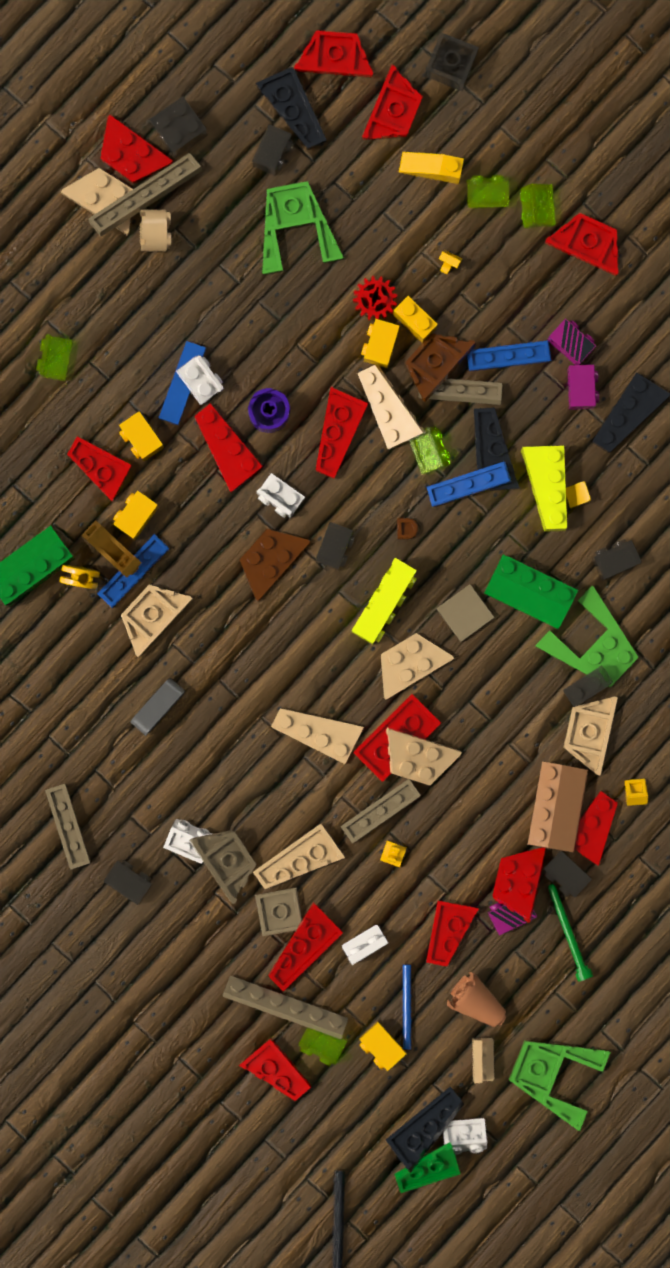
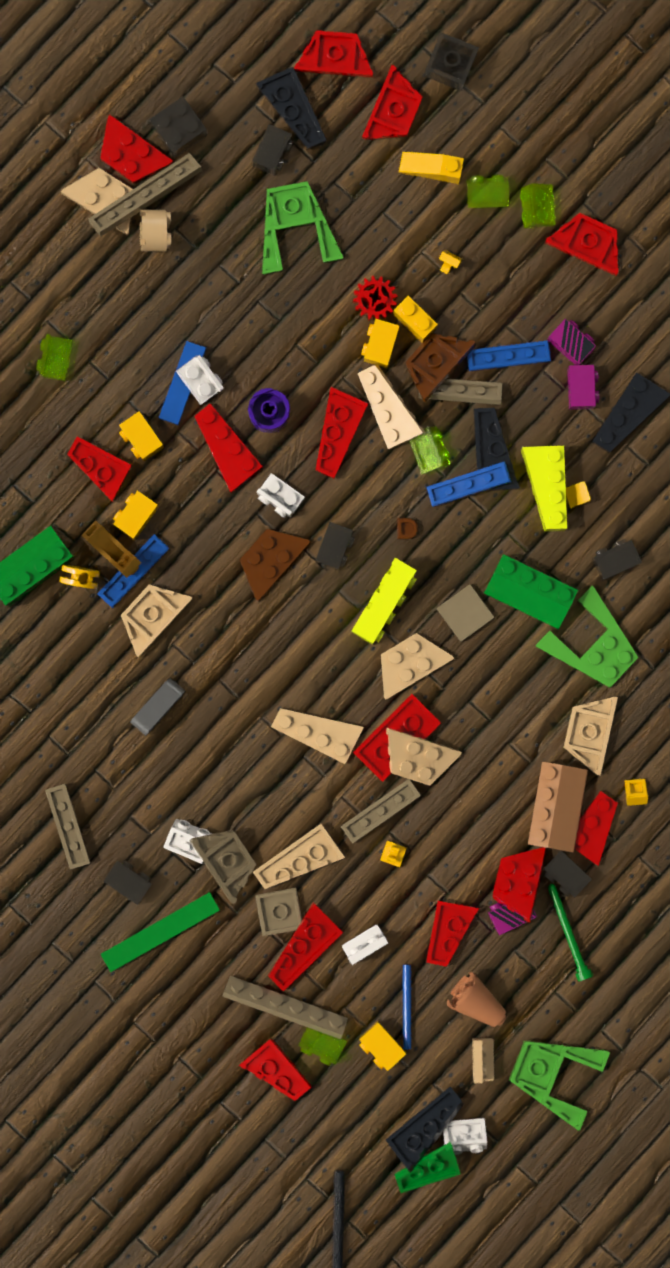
clear smoke brick [563,665,613,708] -> none
none -> green tile [100,892,220,972]

